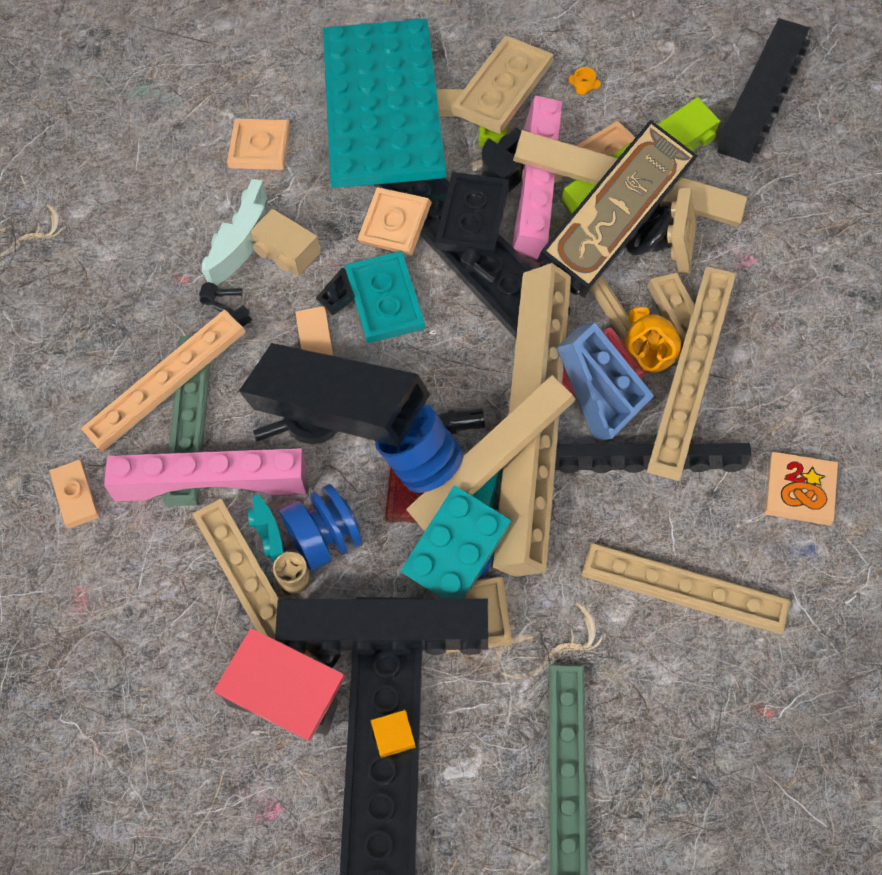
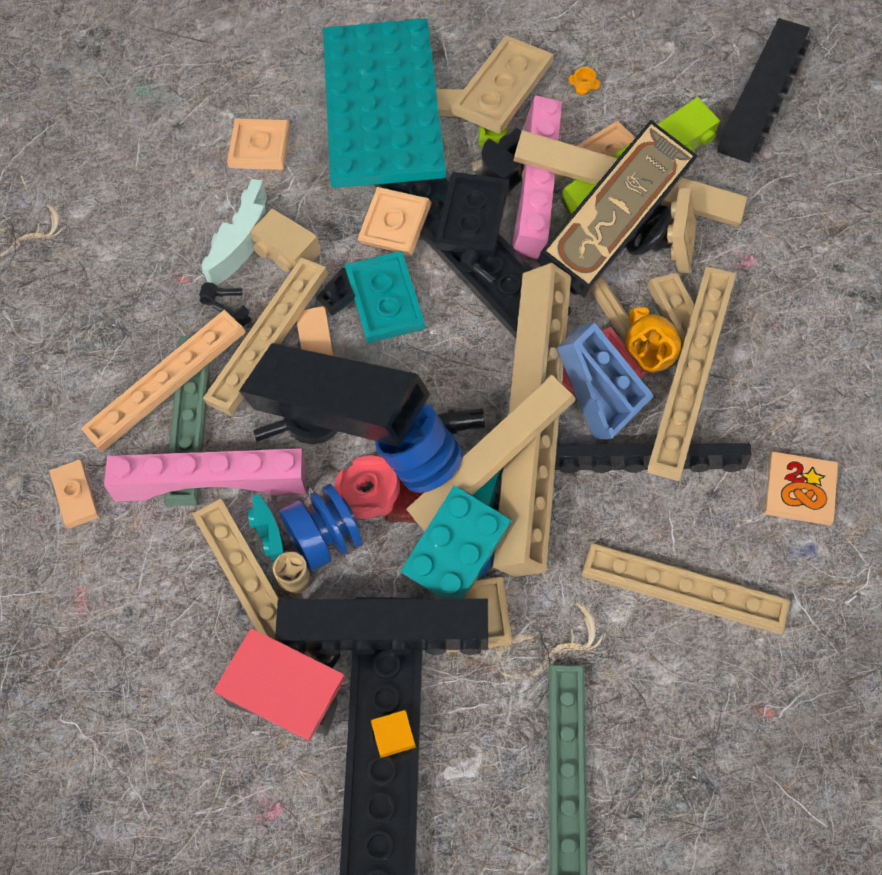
none -> tan plate [203,257,328,416]
none -> coral plate [334,455,400,519]

